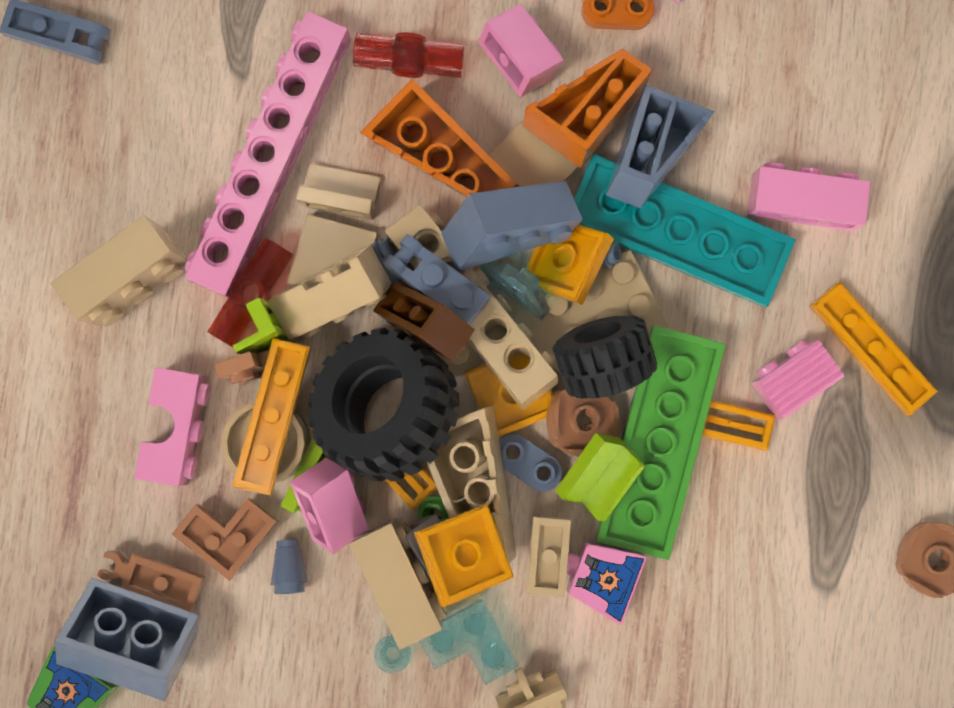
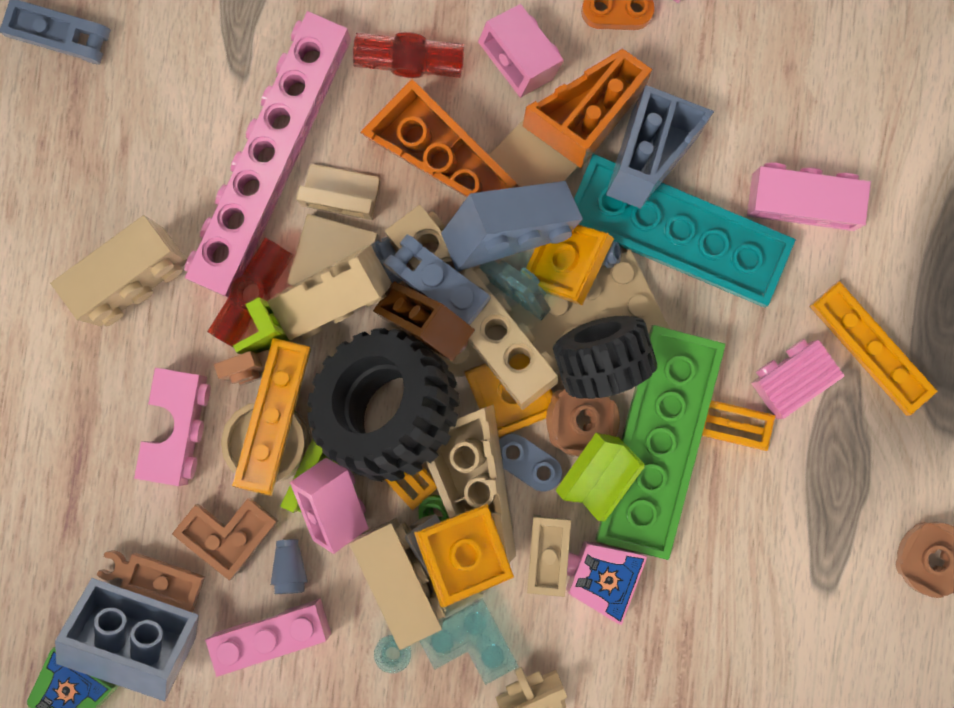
none -> bright pink arch [205,598,332,677]

